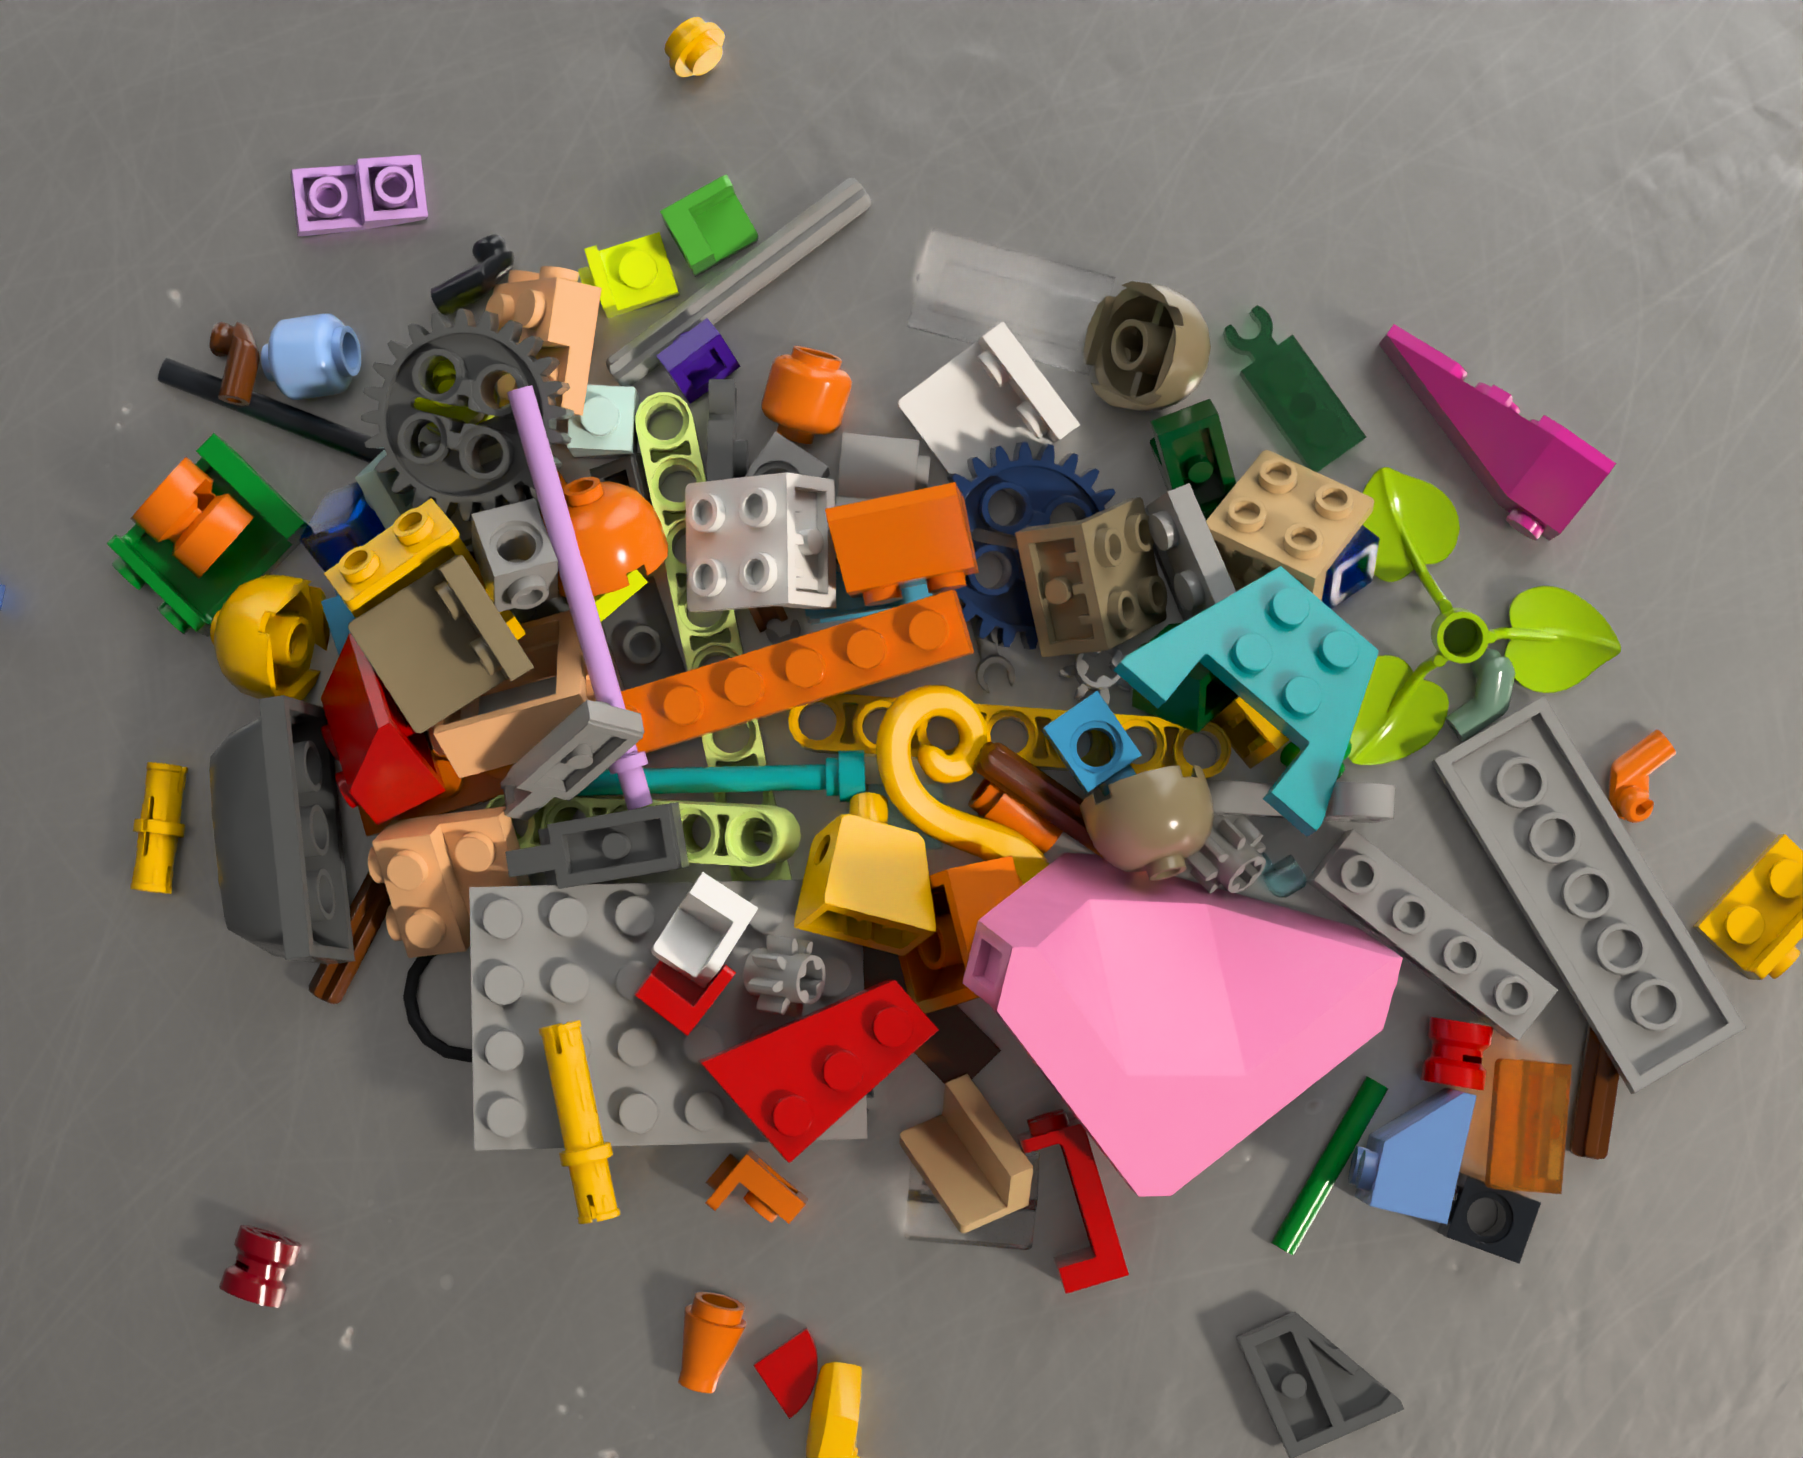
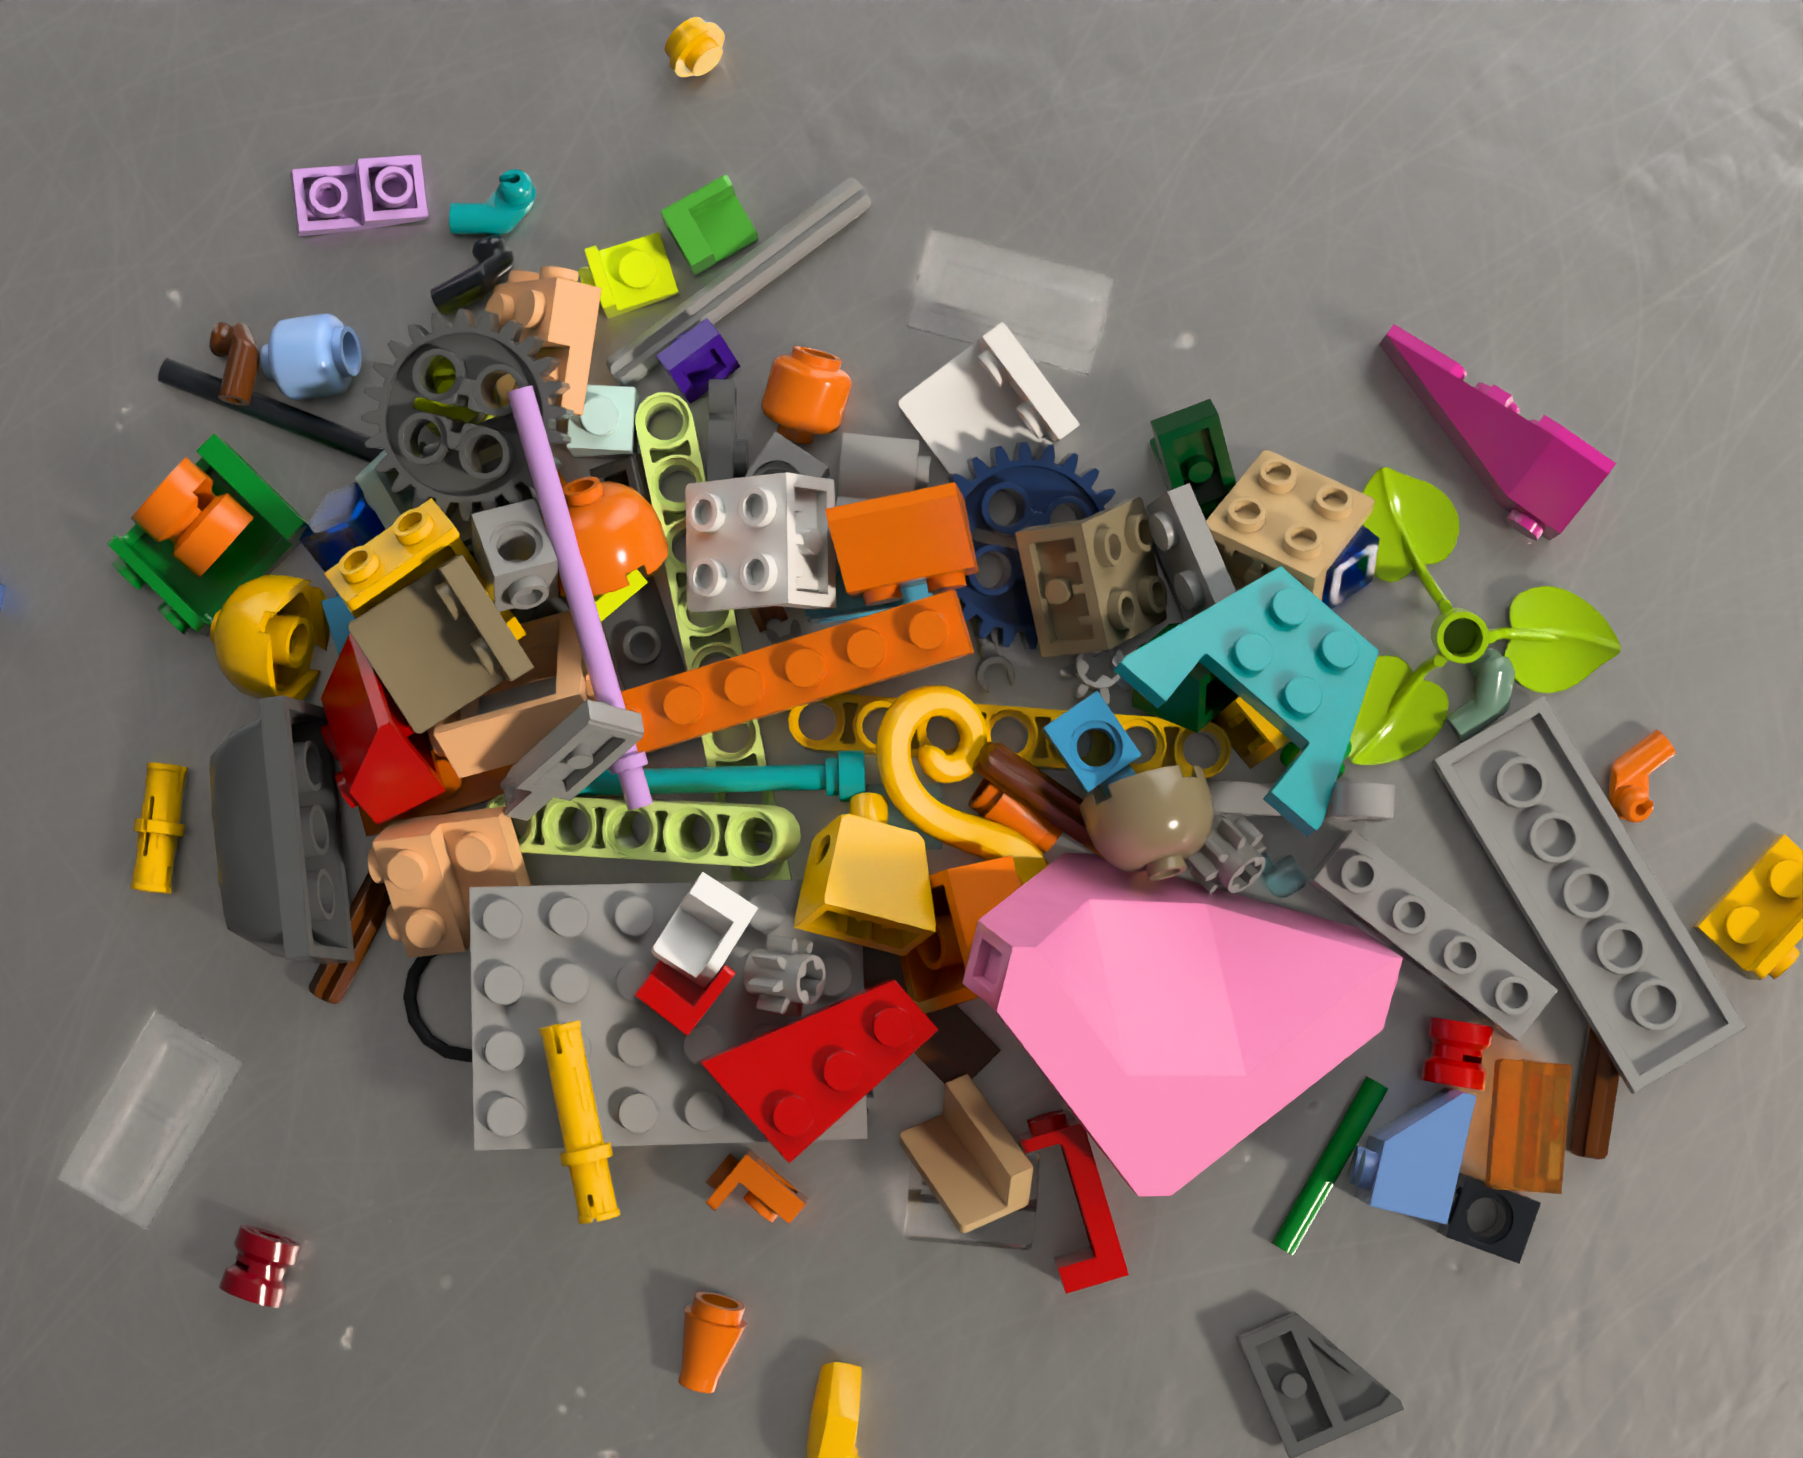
dark grey hinge [505,802,689,889] -> none
red tile [753,1327,818,1419] -> none
dark tan cylinder [1084,281,1211,411] -> none
clear green plate [1223,305,1366,473] -> none
none -> clear piece [58,1011,245,1229]
none -> teal arm [449,169,536,235]

